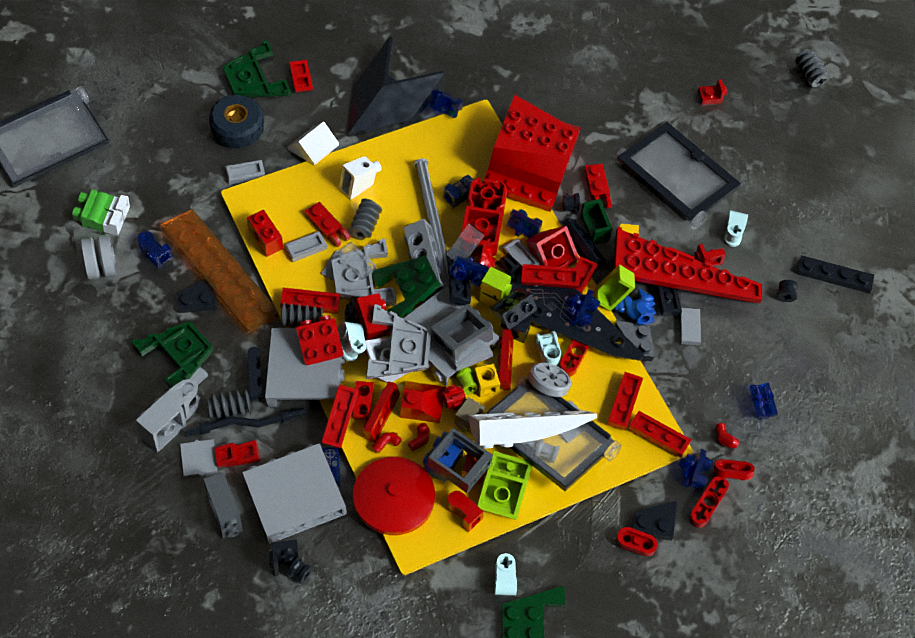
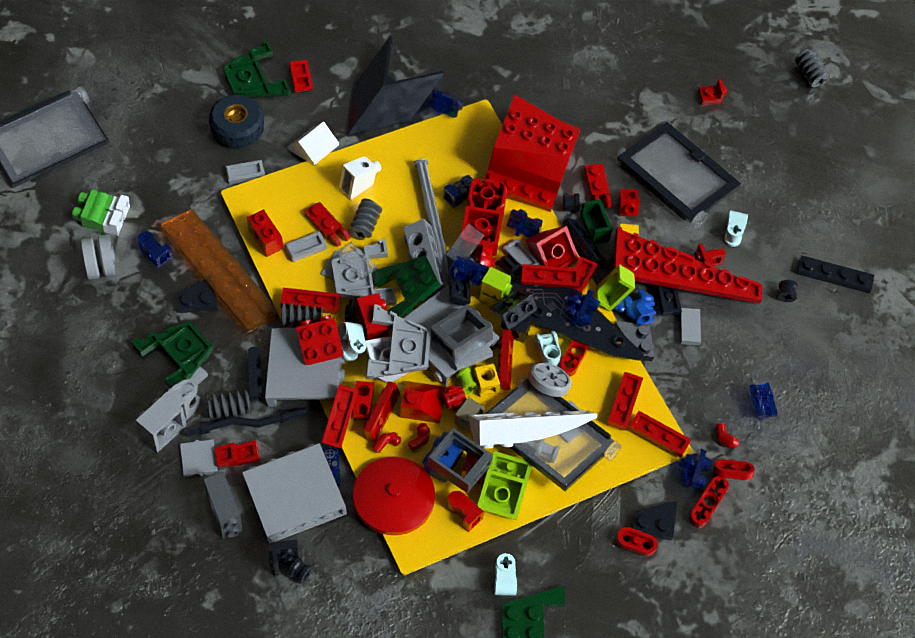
none -> red bracket [619,189,640,216]

